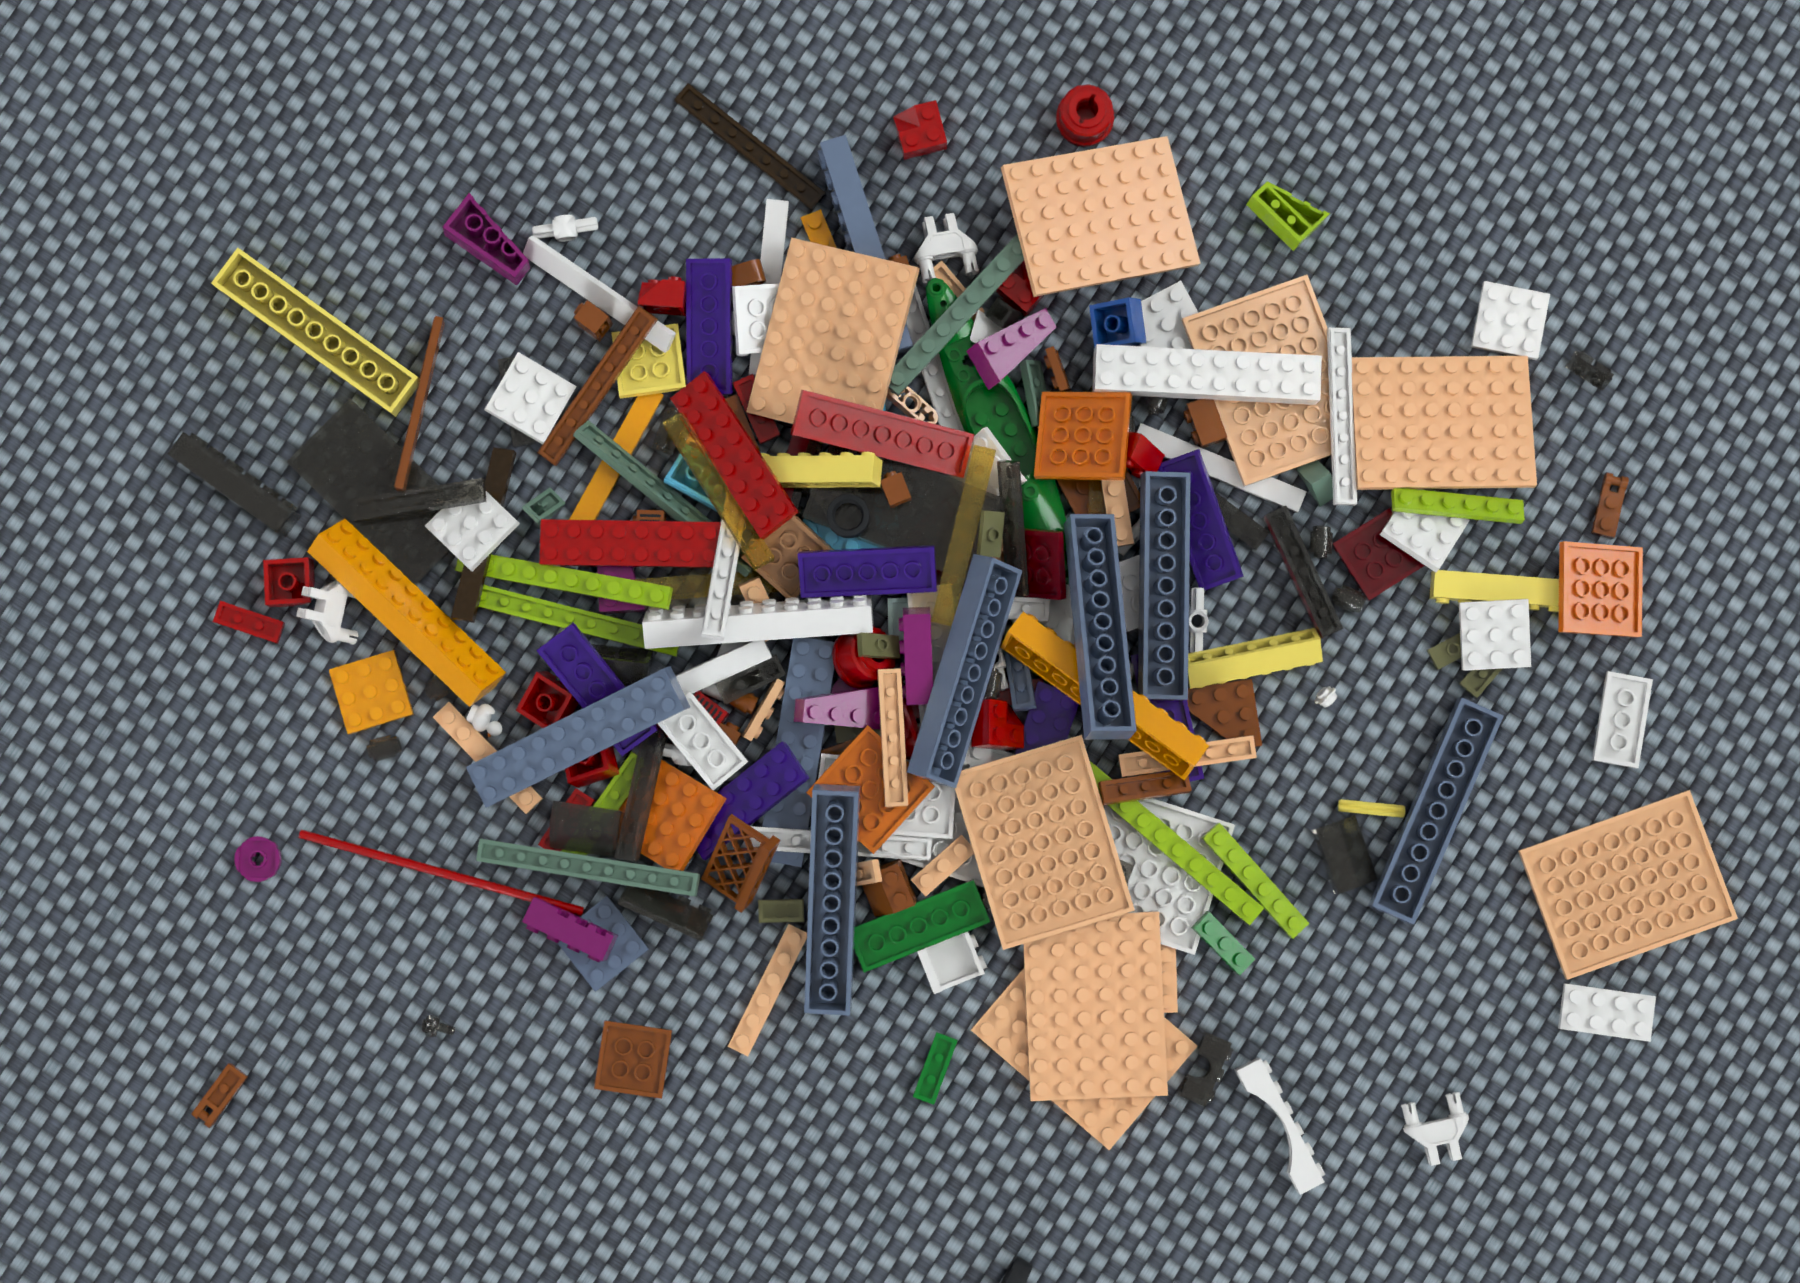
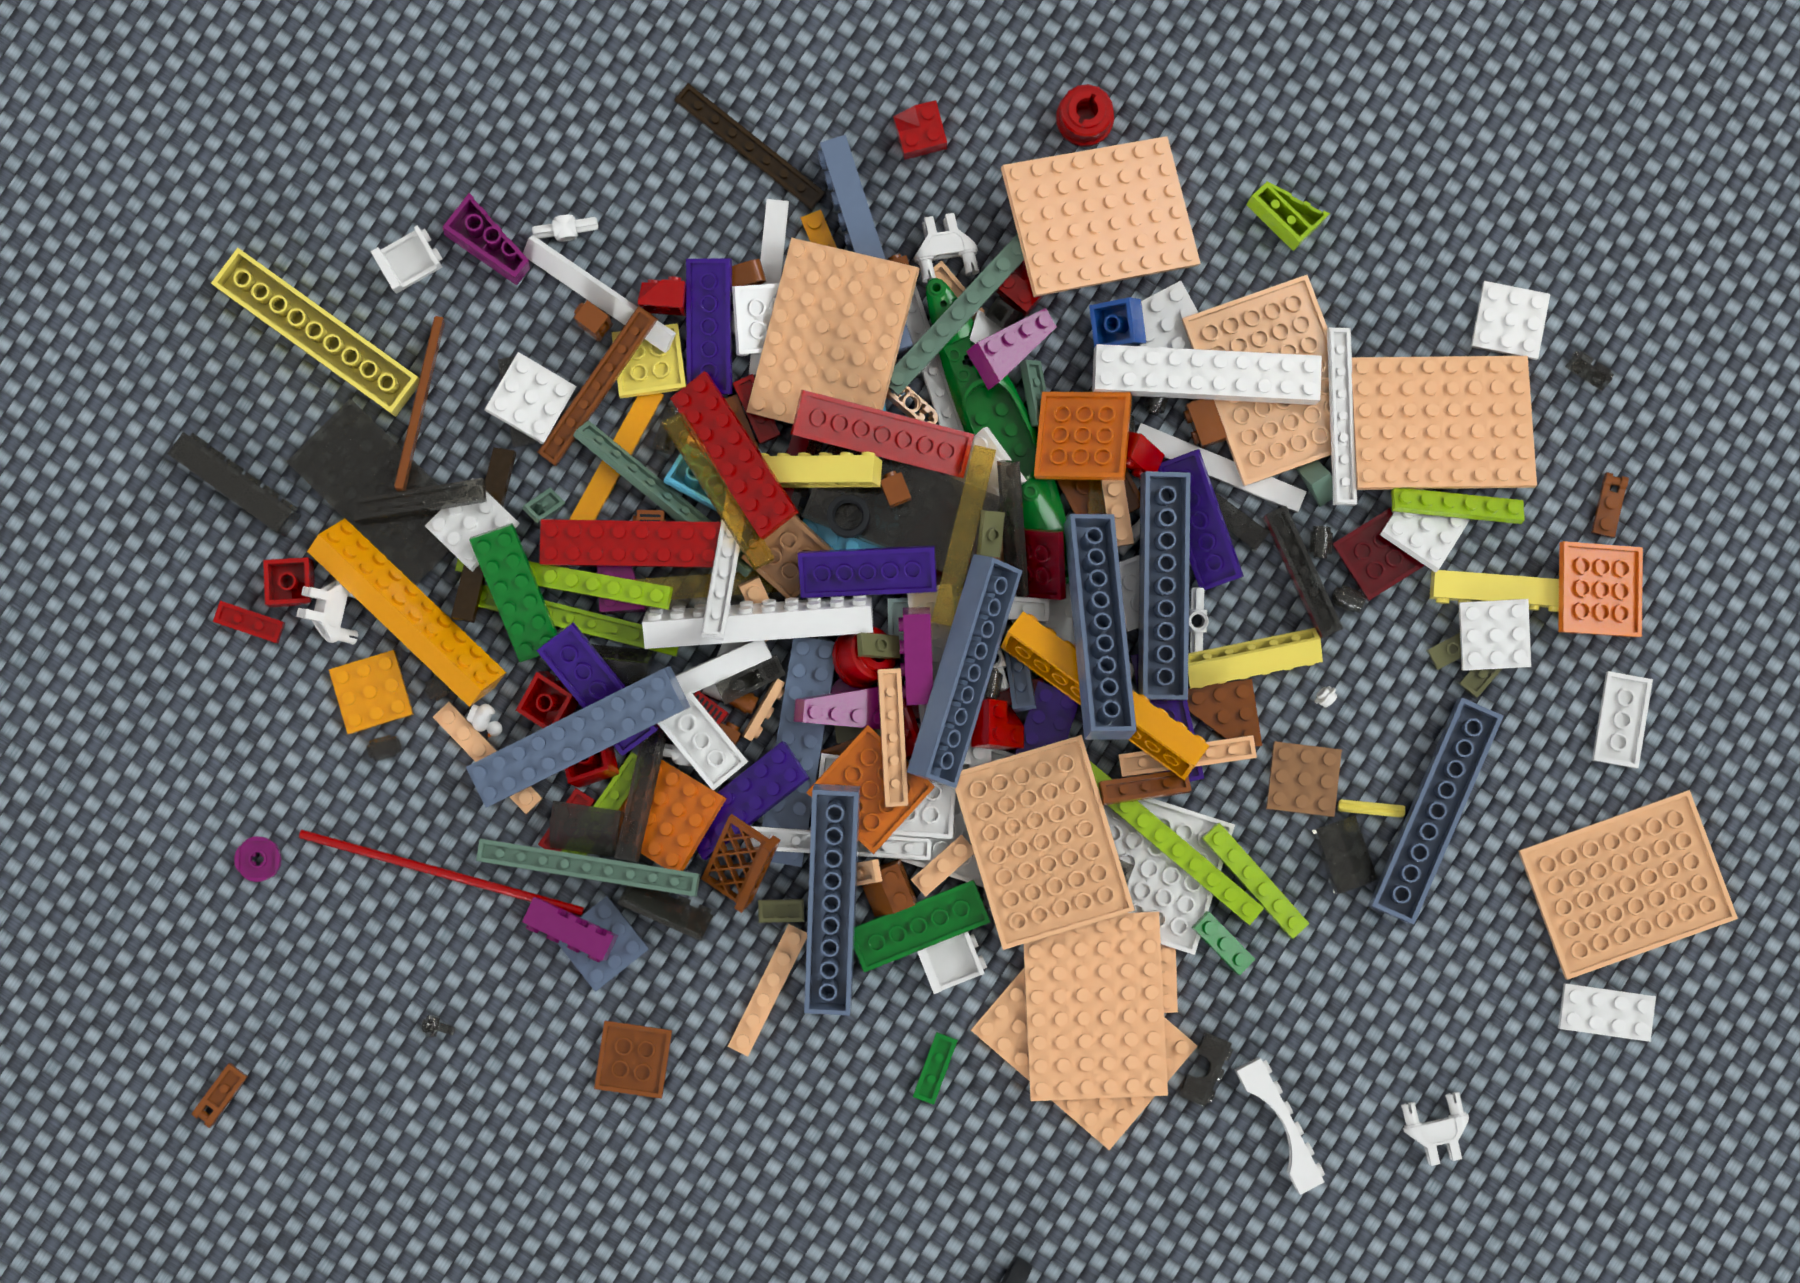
dark orange plate [1044,346,1072,392] -> none
none -> white panel [371,225,443,294]
none -> green plate [469,523,558,662]
none -> medium nougat plate [1266,741,1342,817]

